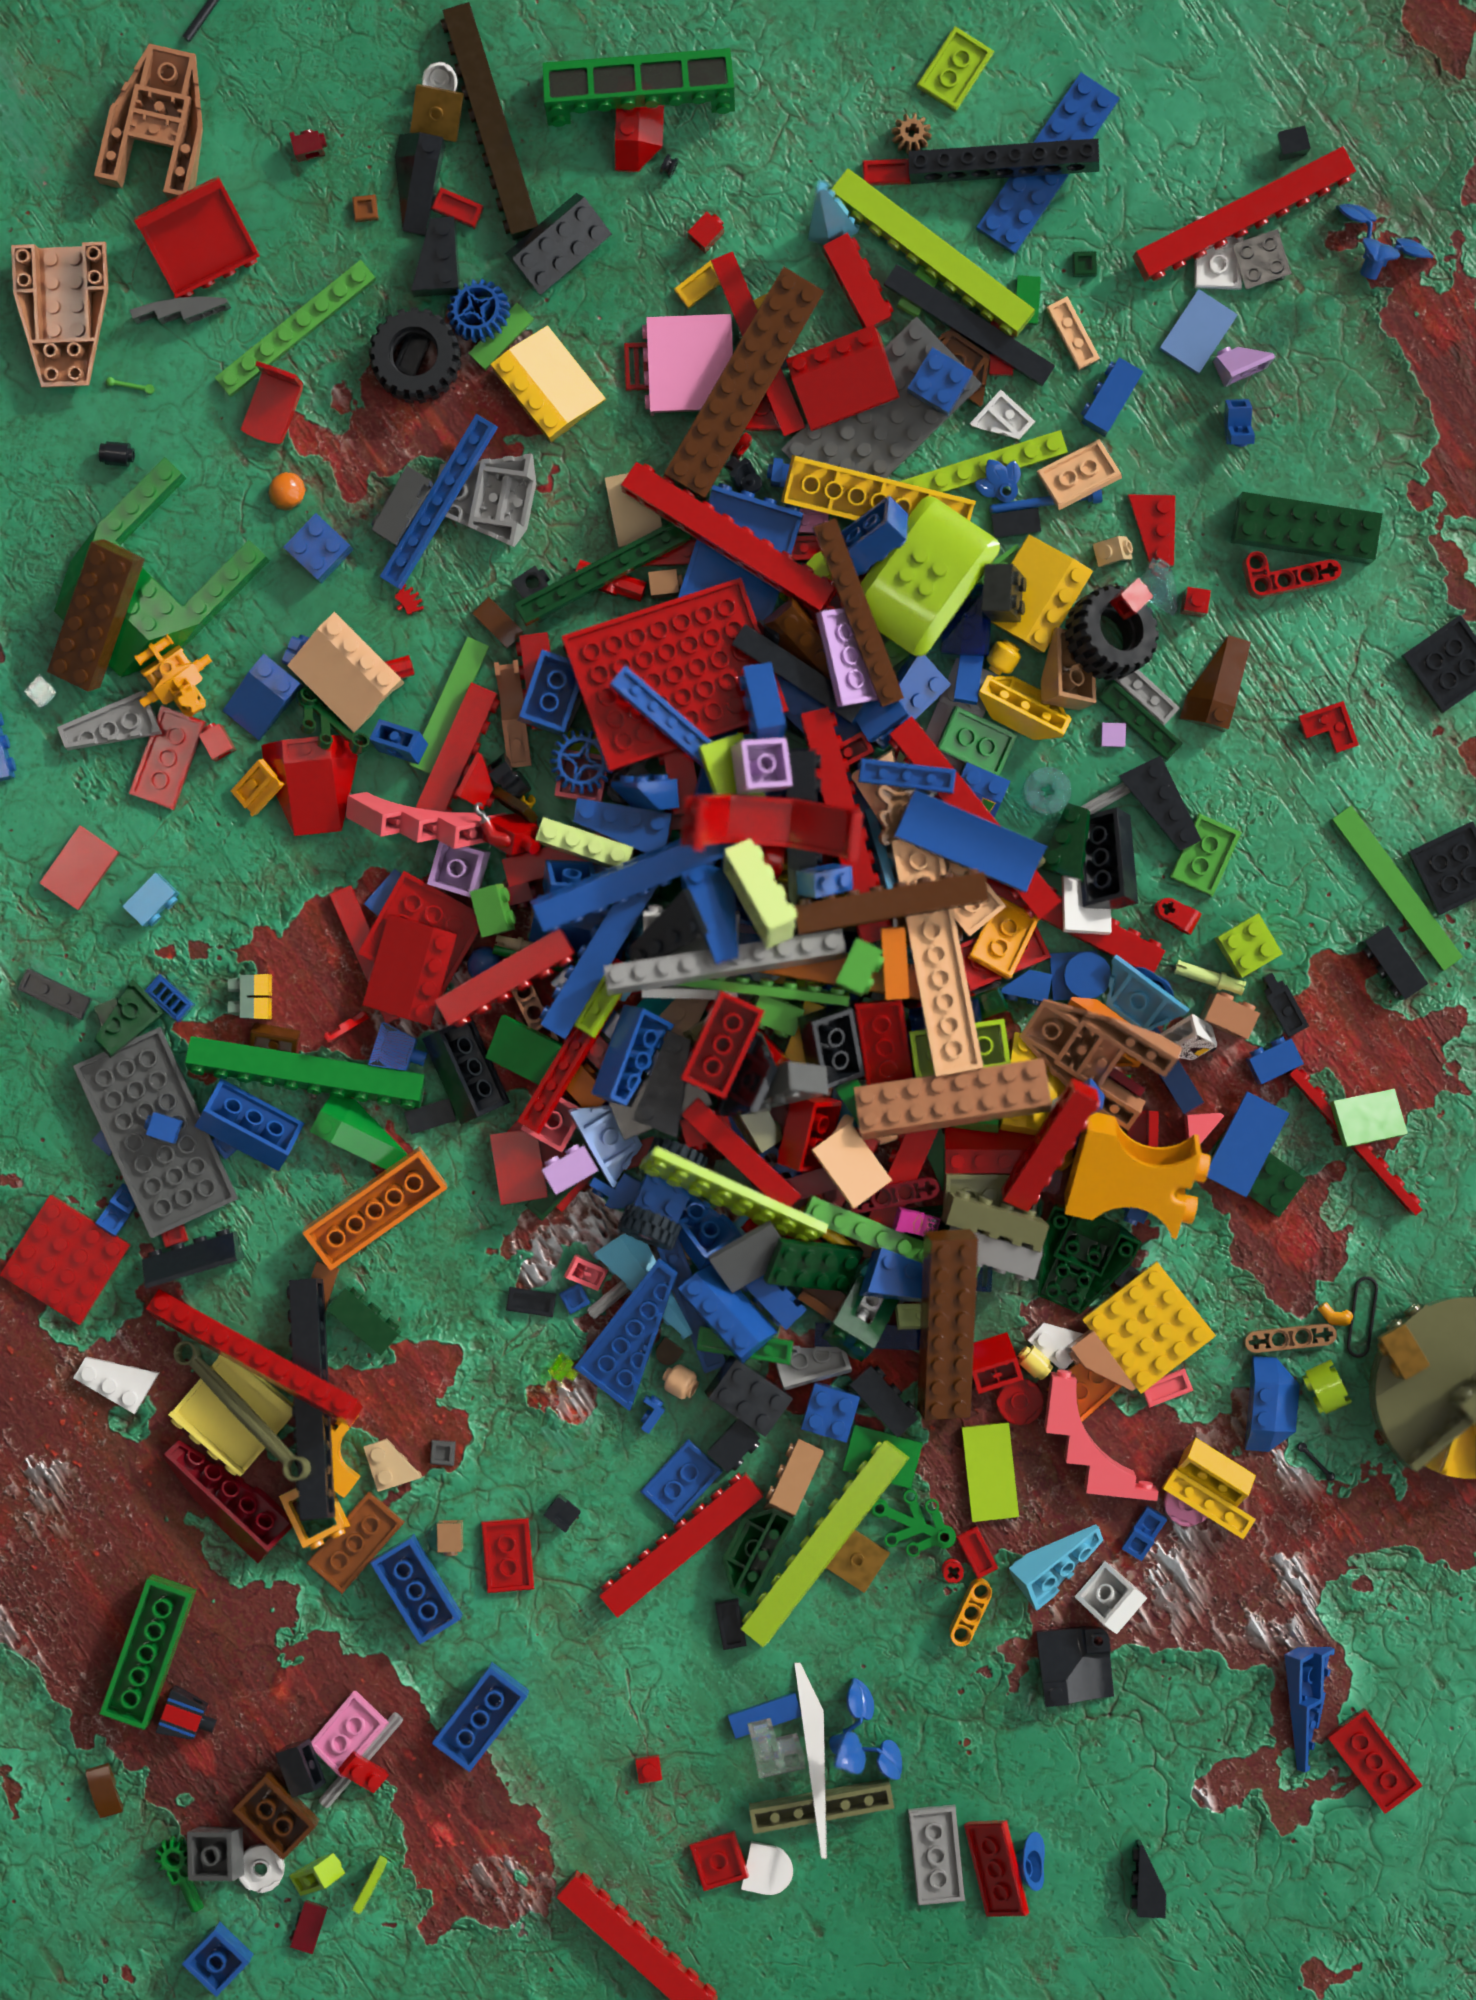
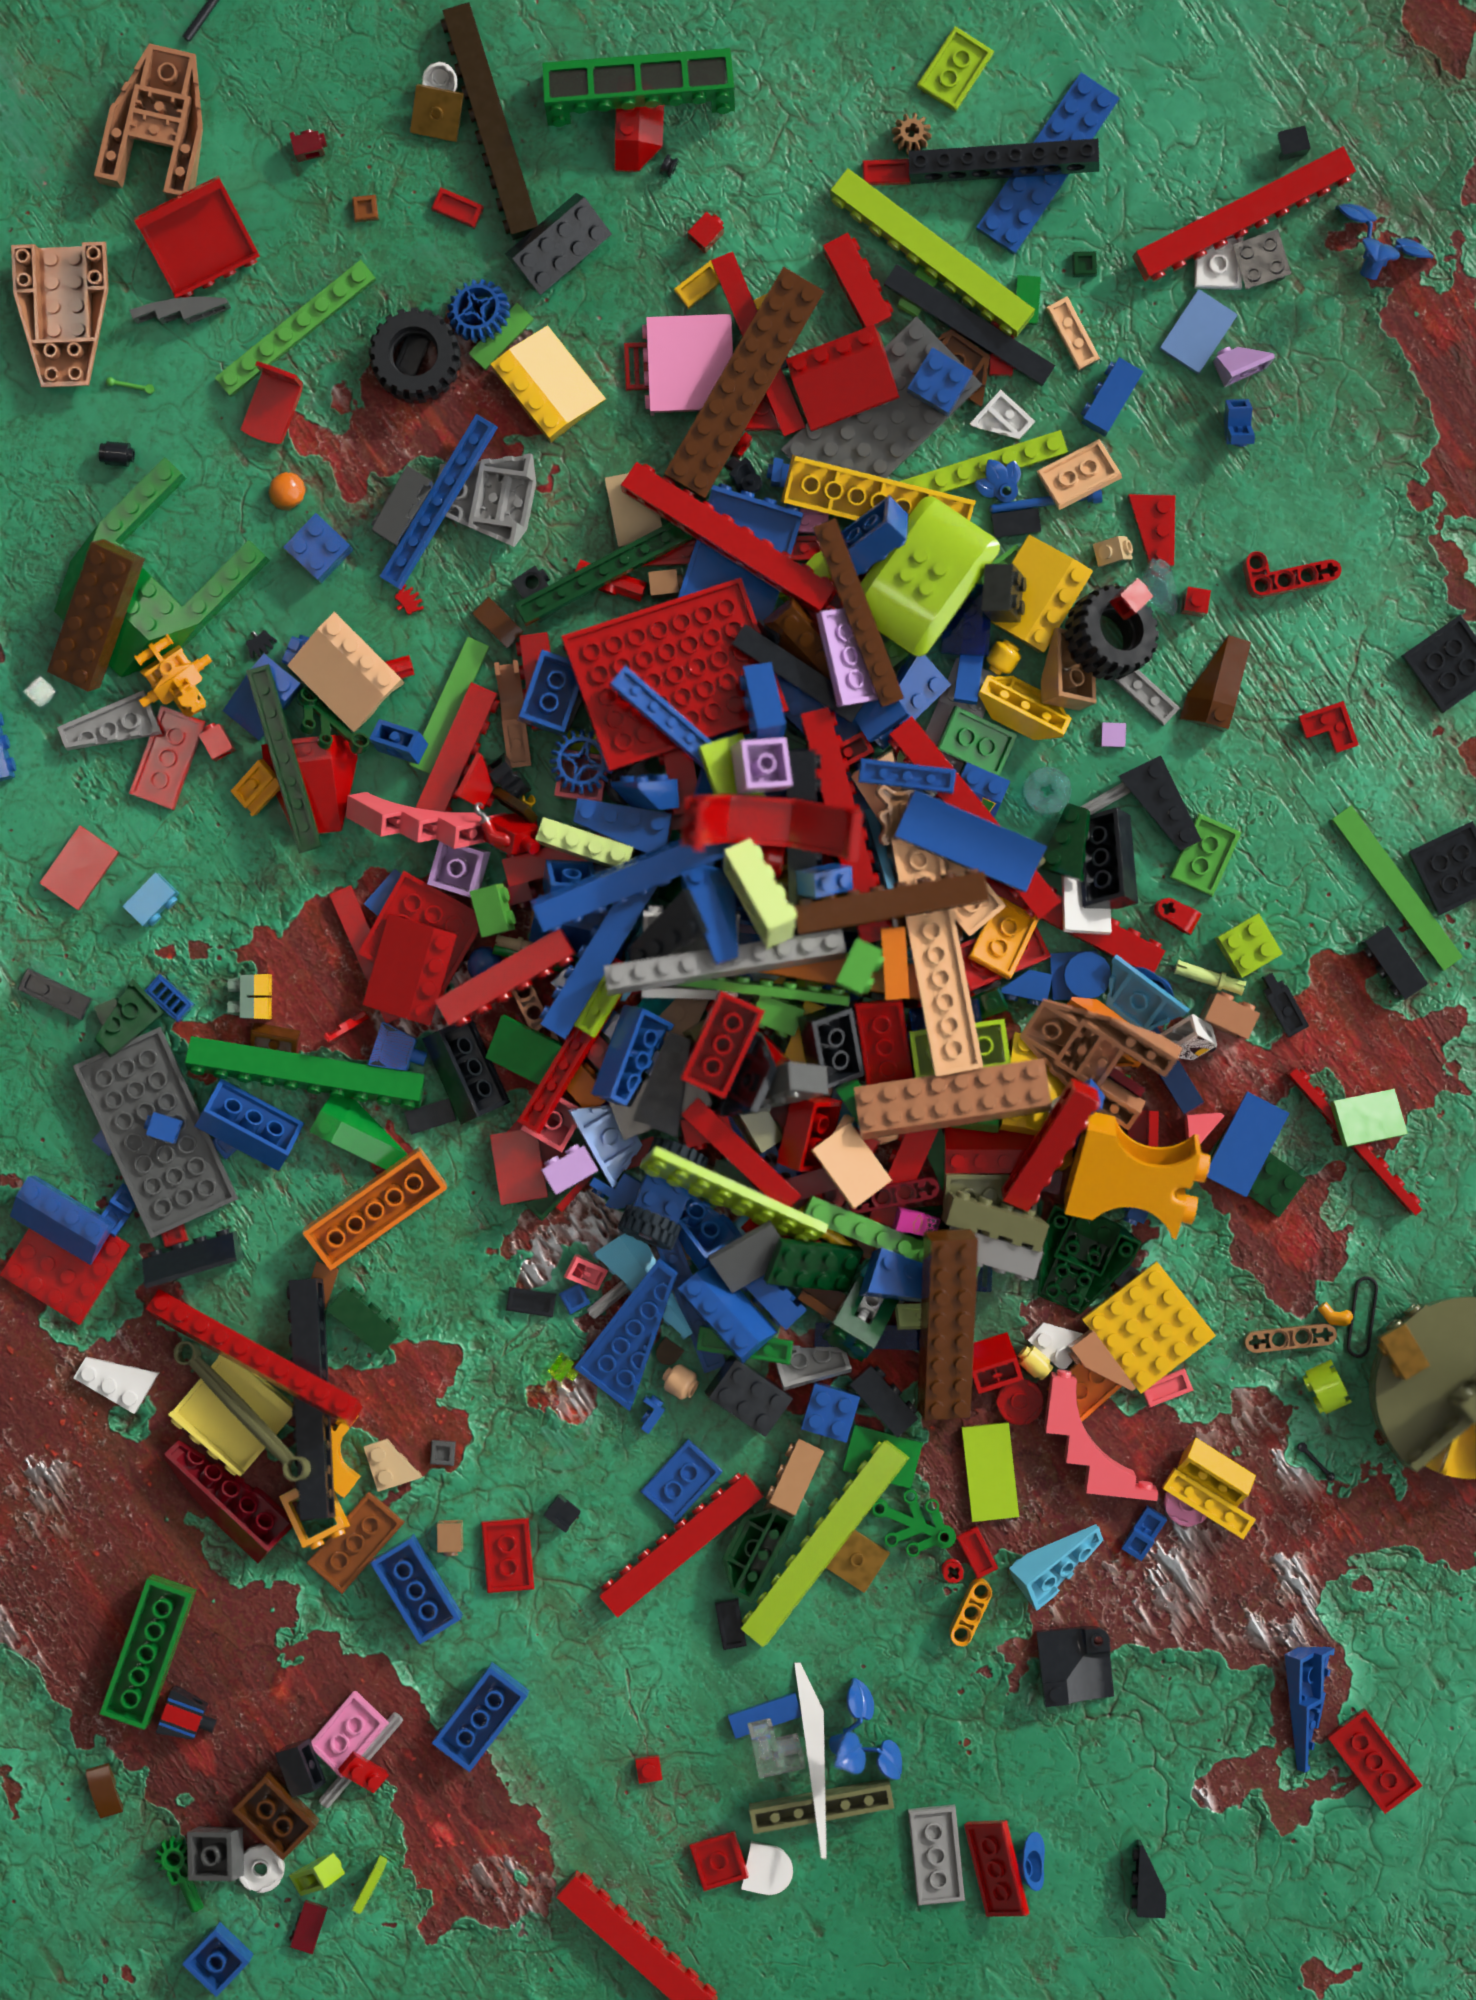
black wedge [395,132,446,236] -> none
black wedge [411,217,460,297] -> none
black brick [707,1418,760,1473] -> none
medium azure wedge [808,180,860,245] -> none
white slope [1075,1561,1147,1634] -> none
dark green tile [1097,680,1183,761] -> none
dark green brick [1231,492,1383,564] -> none
blue wedge [1244,1355,1300,1452] -> none
blue brick [1245,1036,1304,1085] -> none
none -> blue slope [10,1176,116,1265]
none -> black piece [246,630,277,658]
none -> dark green tile [246,664,323,854]

